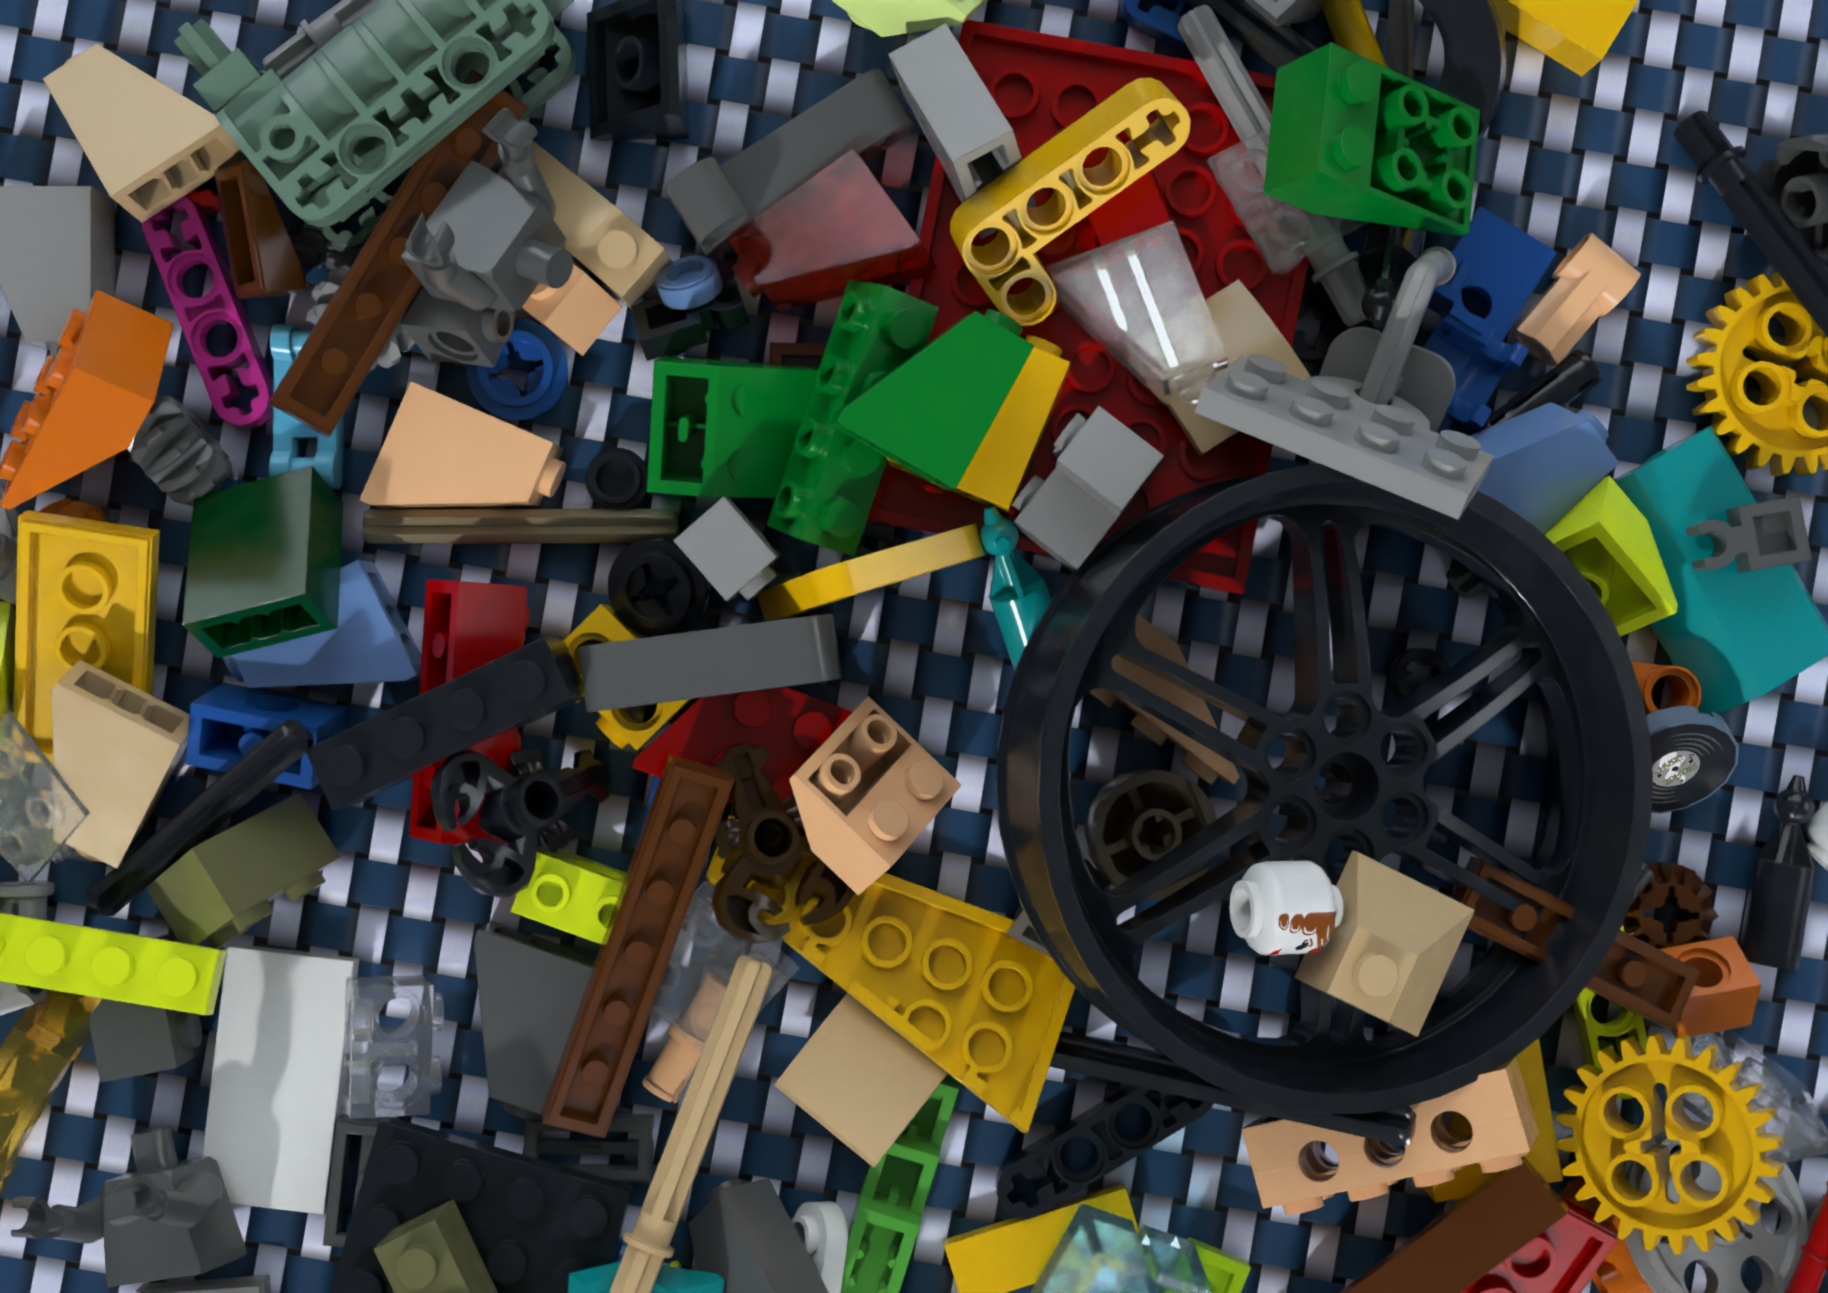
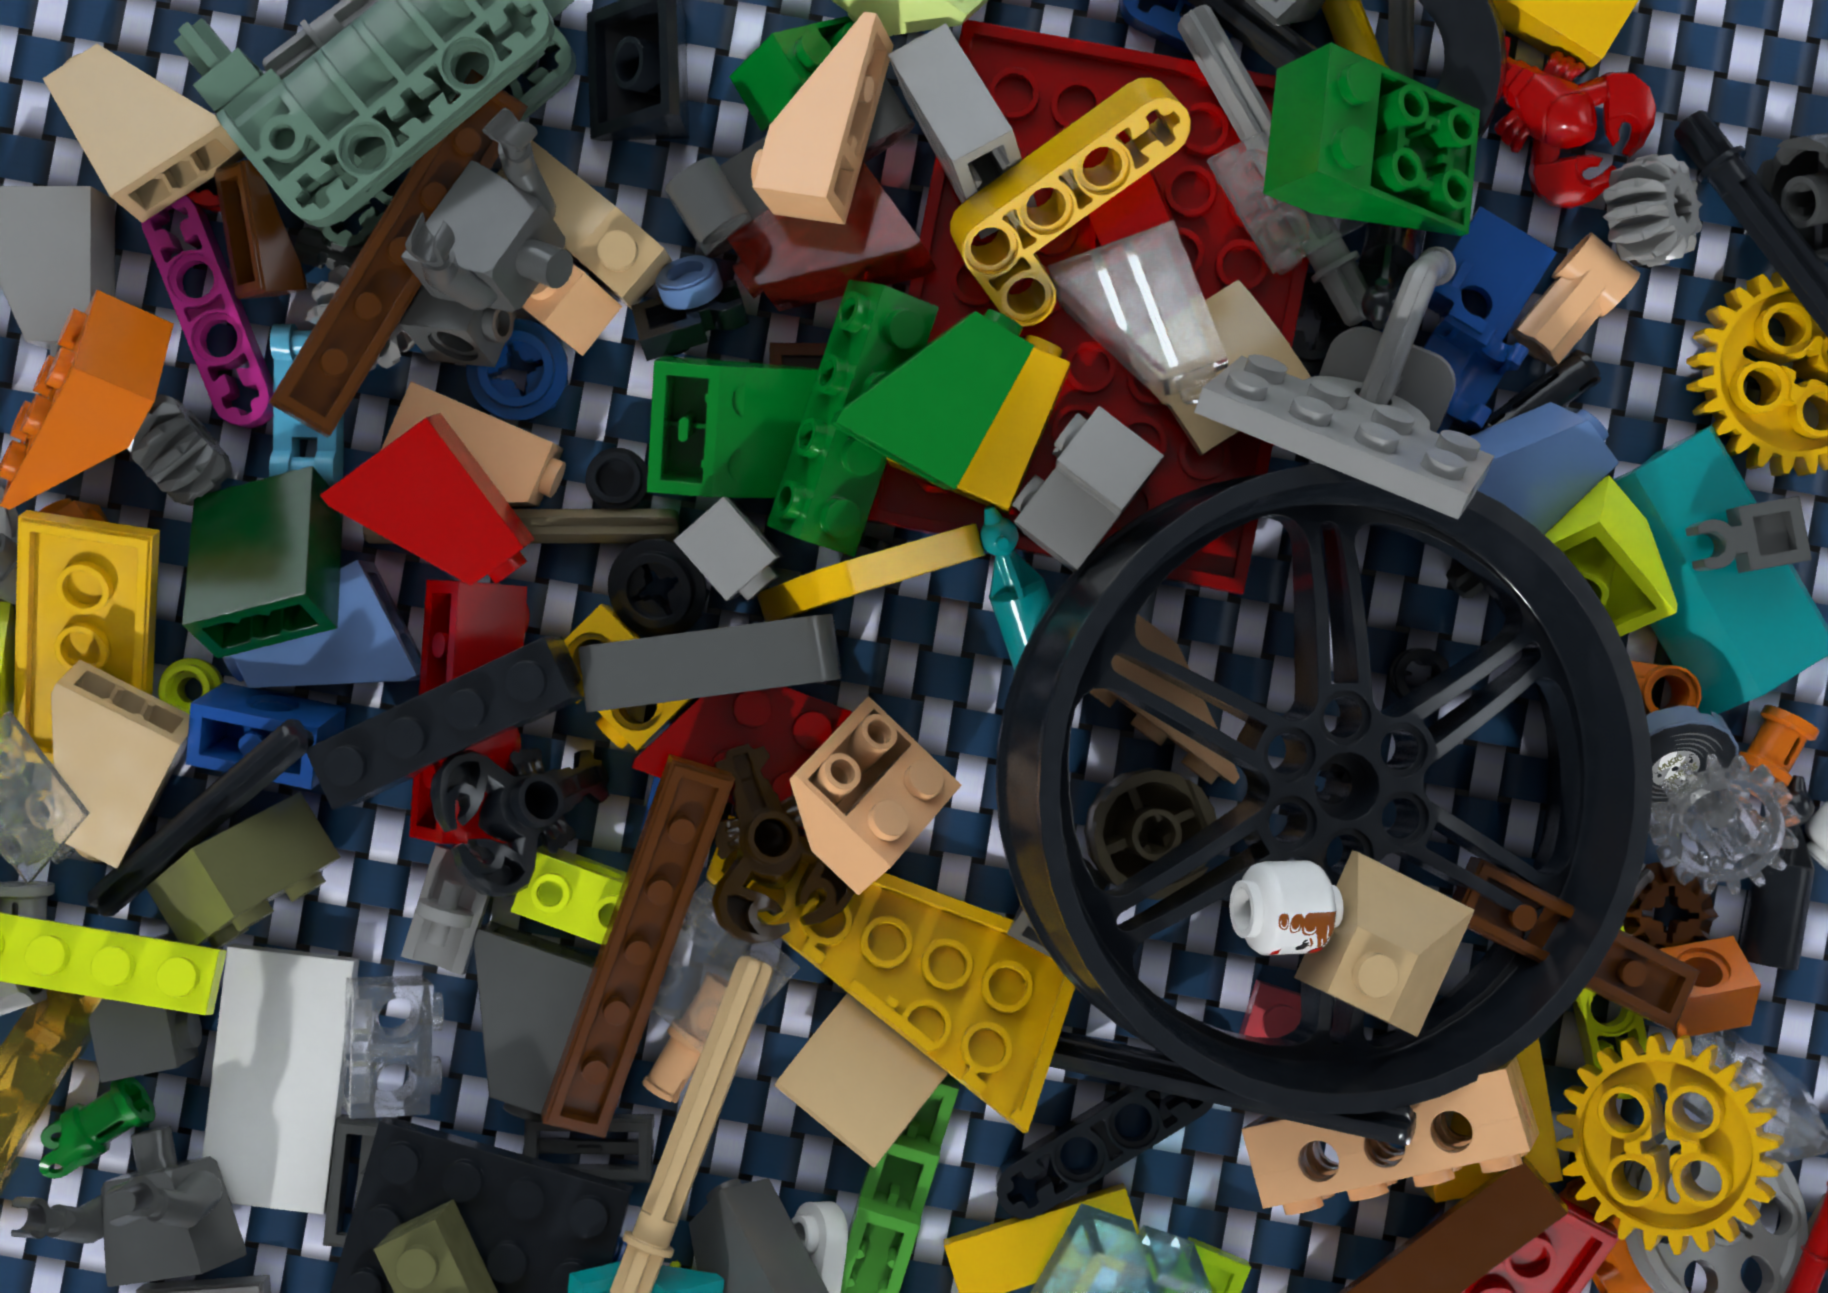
none -> green piece [39,1077,156,1179]
none -> neon yellow plate [158,658,224,714]
none -> red slope [320,413,535,586]
none -> light grey hips [401,844,490,975]
none -> green slope [729,16,855,132]
none -> light nougat slope [751,12,894,225]
none -> coral plate [1239,979,1301,1038]
none -> red animal [1494,36,1656,209]
none -> light grey gear [1603,154,1703,267]
none -> clear gear [1649,754,1801,895]
none -> orange bush [1738,705,1820,788]

